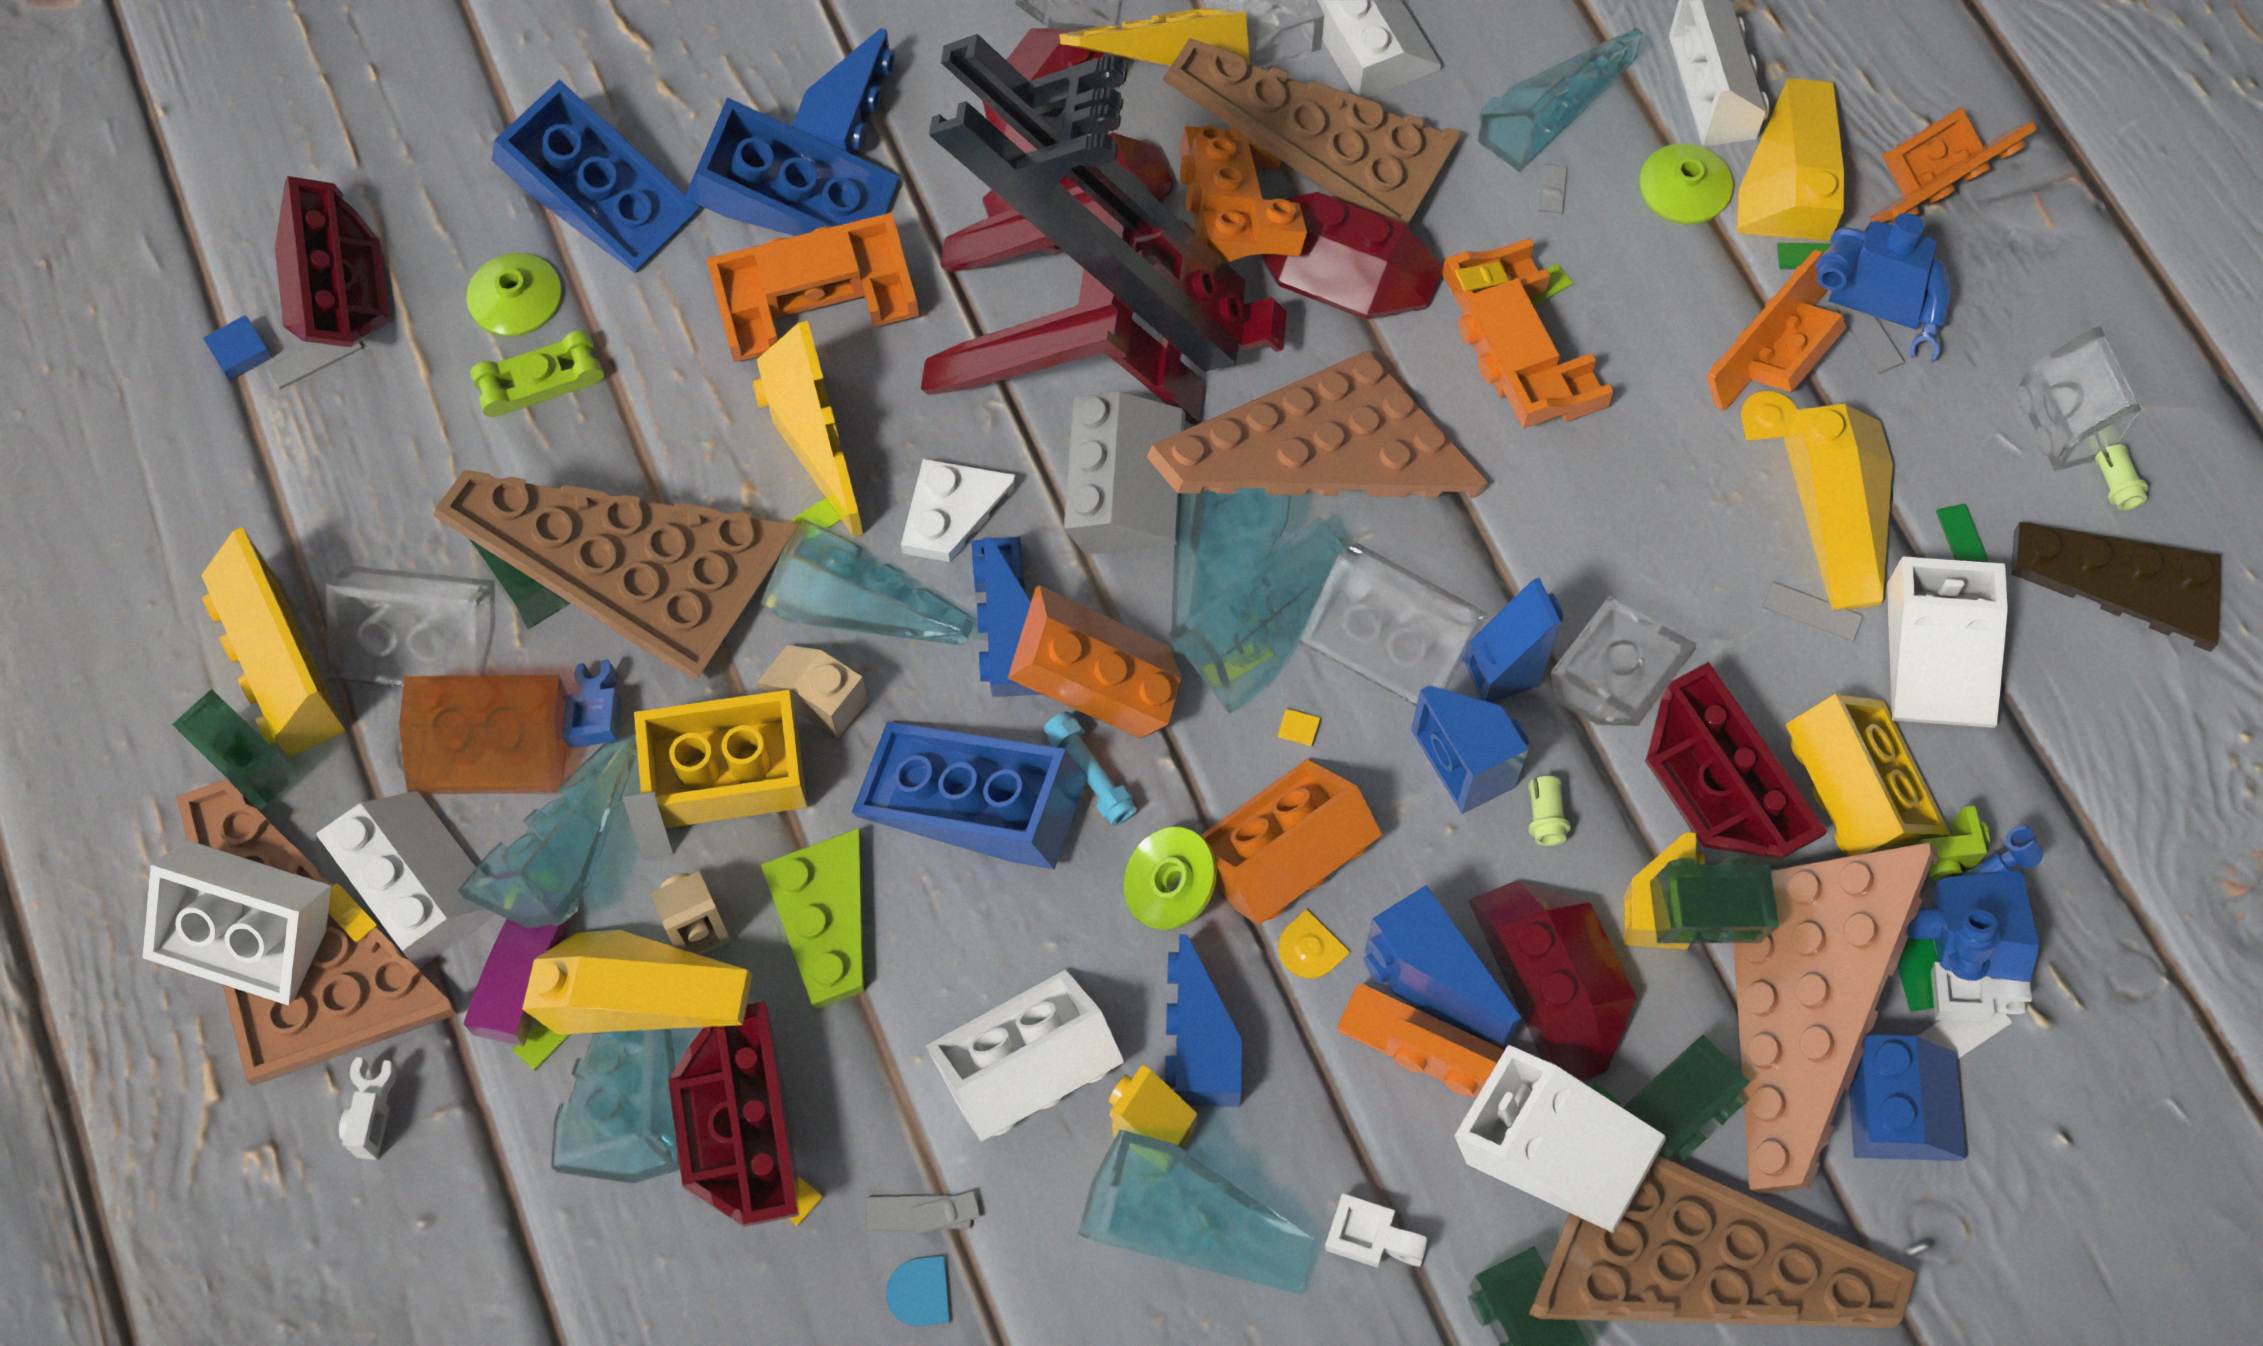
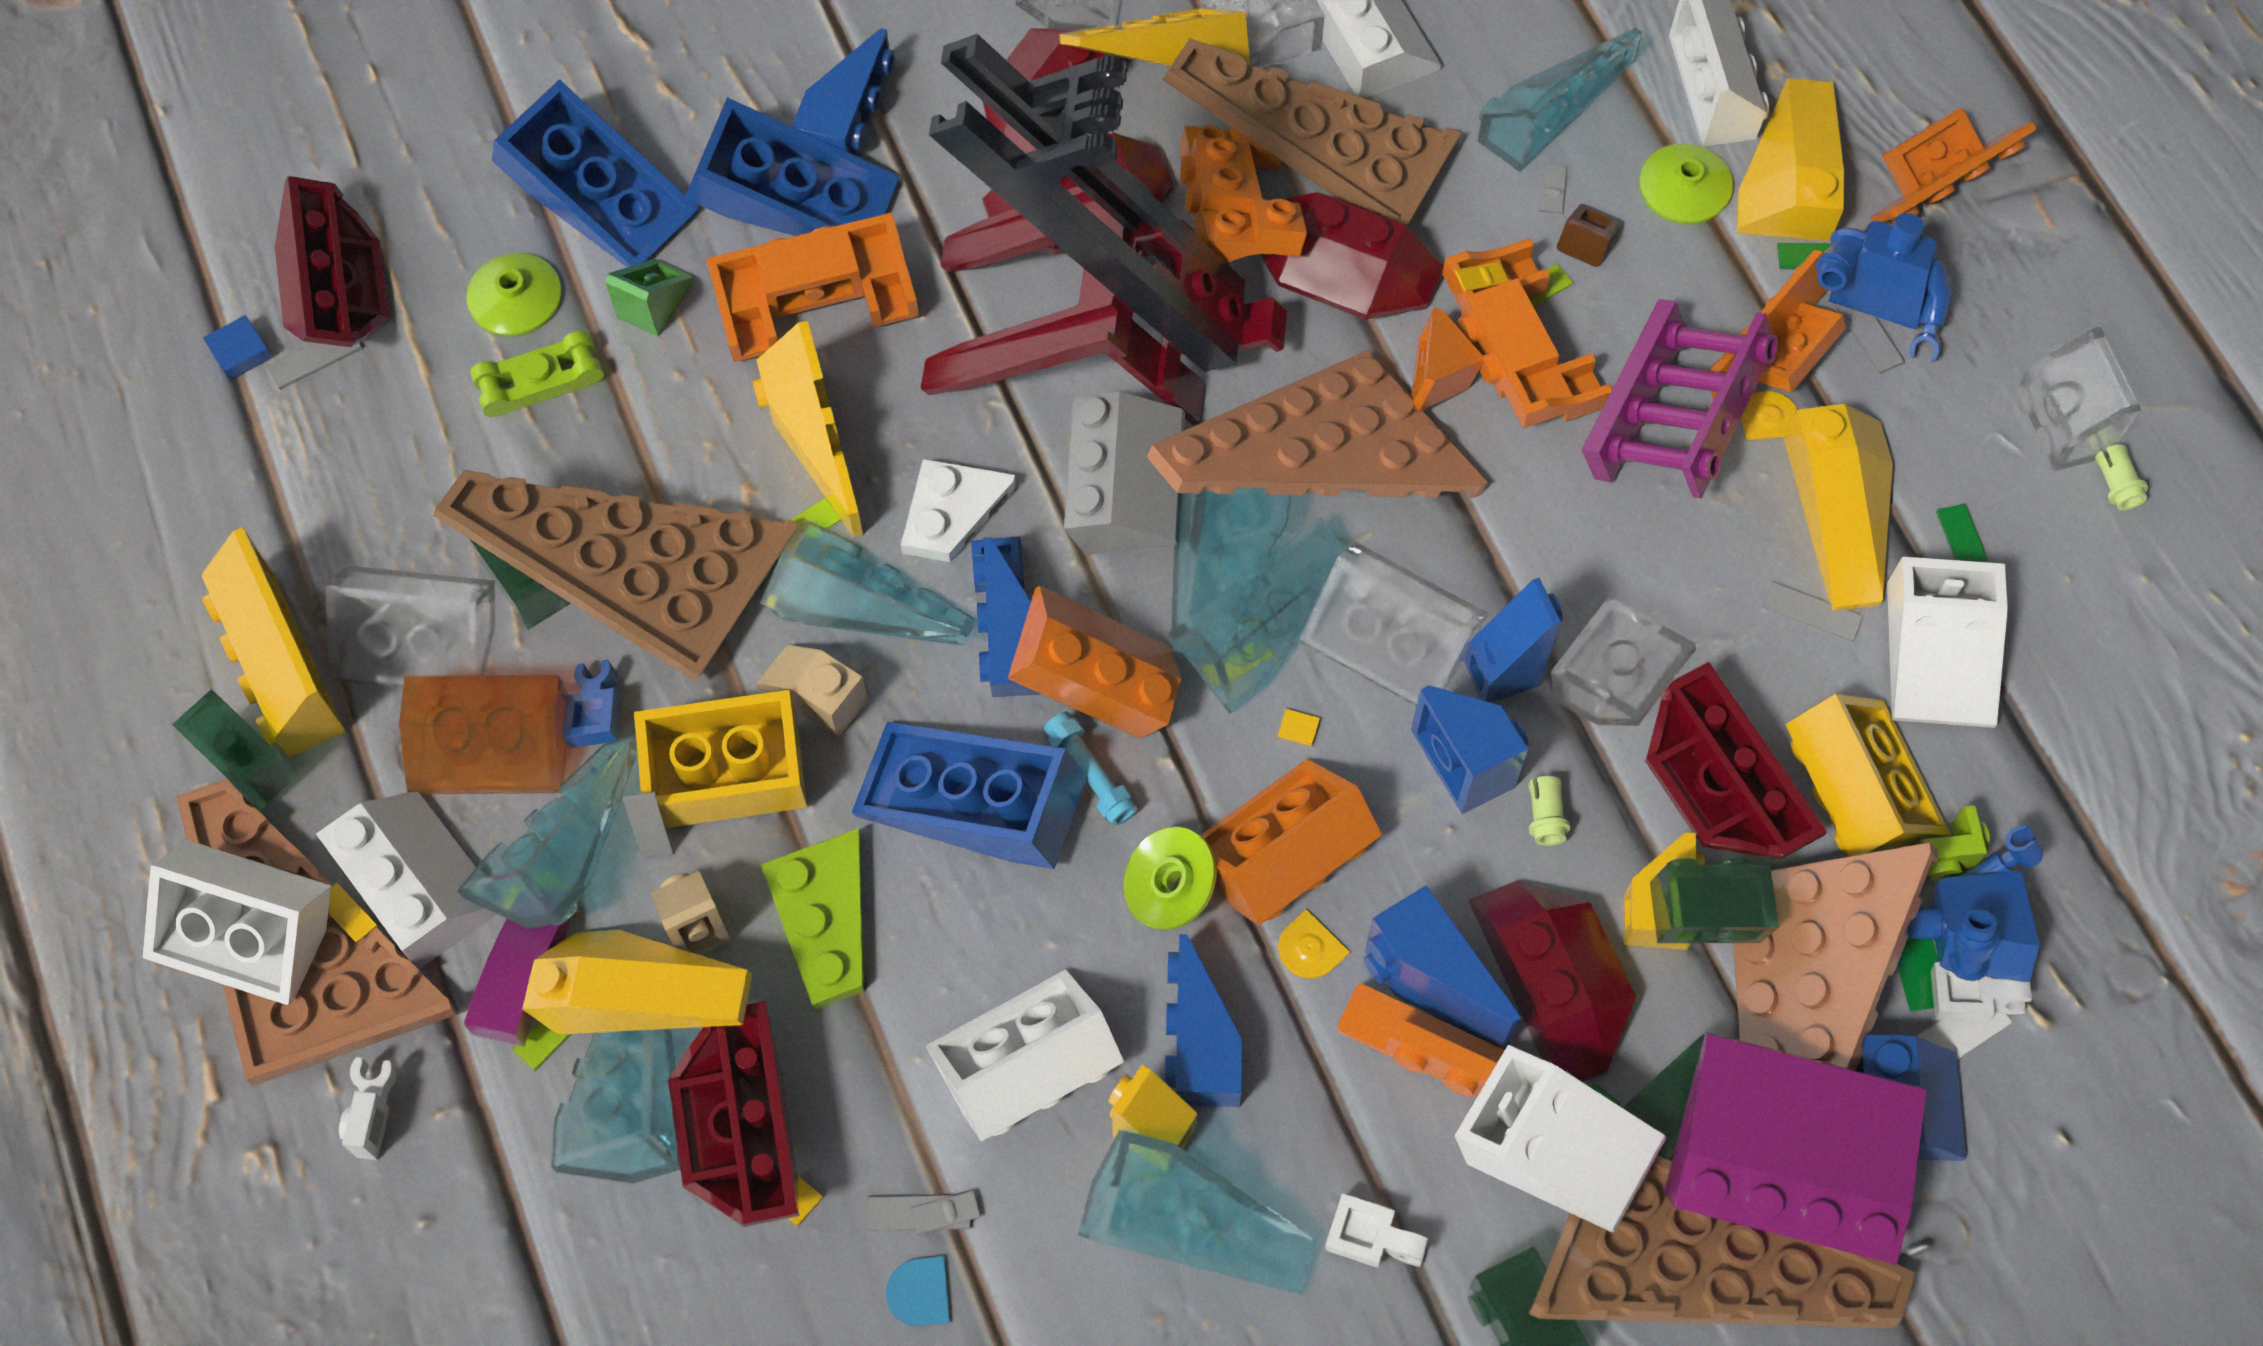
dark brown wing [2011,522,2221,652] -> none
none -> bright green slope [605,259,694,336]
none -> orange slope [1411,308,1484,411]
none -> reddish brown slope [1557,203,1623,267]
none -> magenta fence [1581,299,1778,499]
none -> magenta slope [1664,1032,1927,1265]

